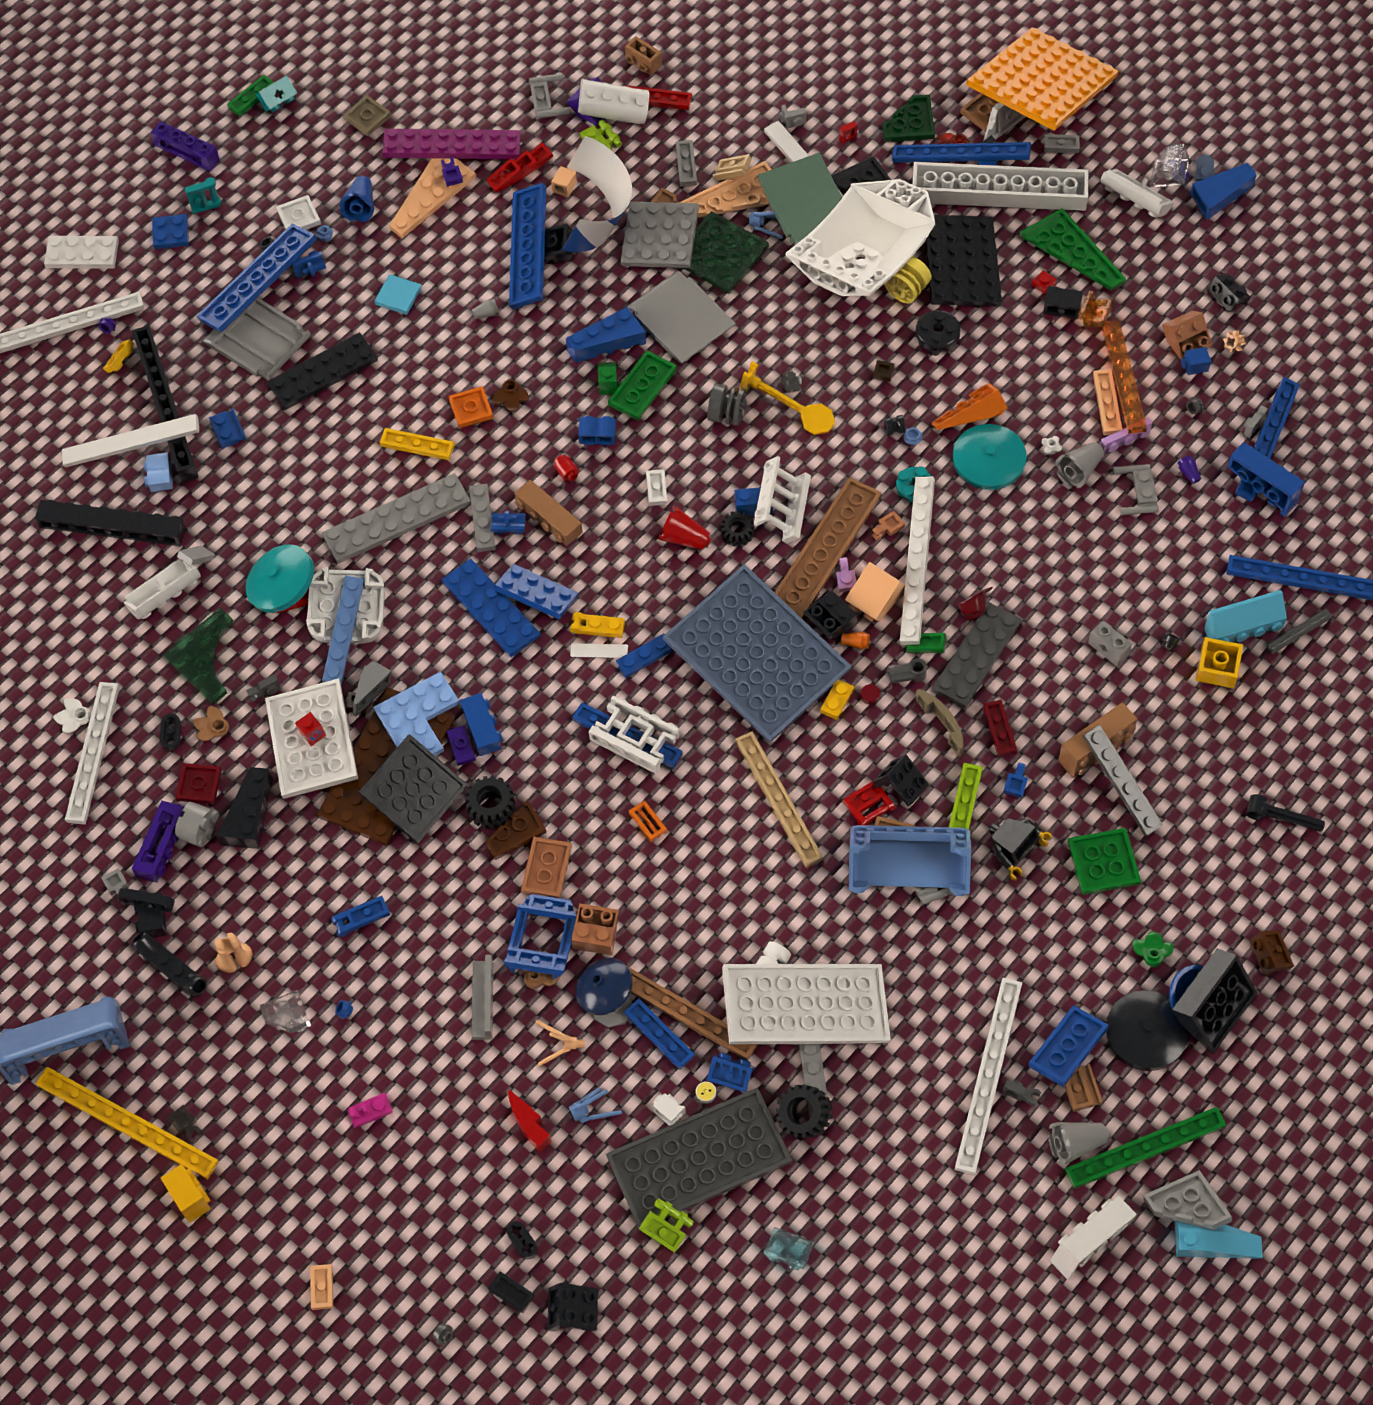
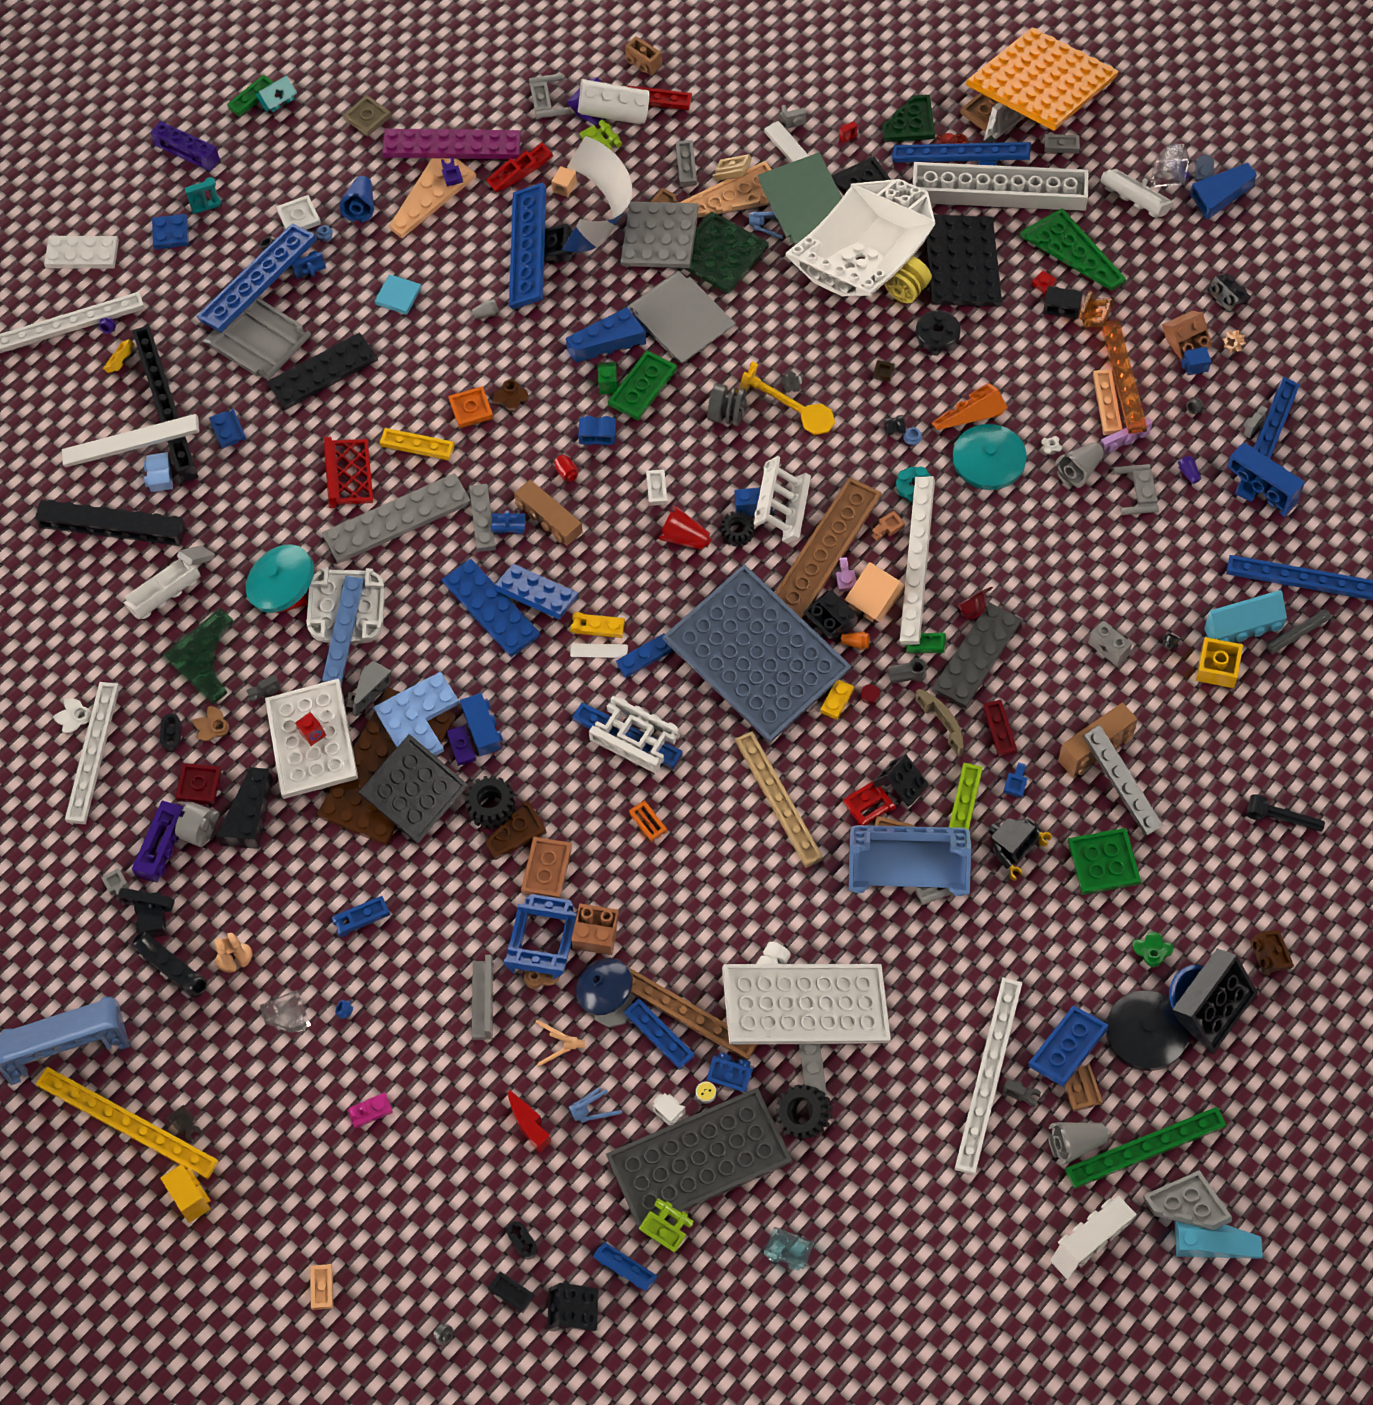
none -> red fence [324,437,373,508]
none -> blue plate [593,1242,658,1291]

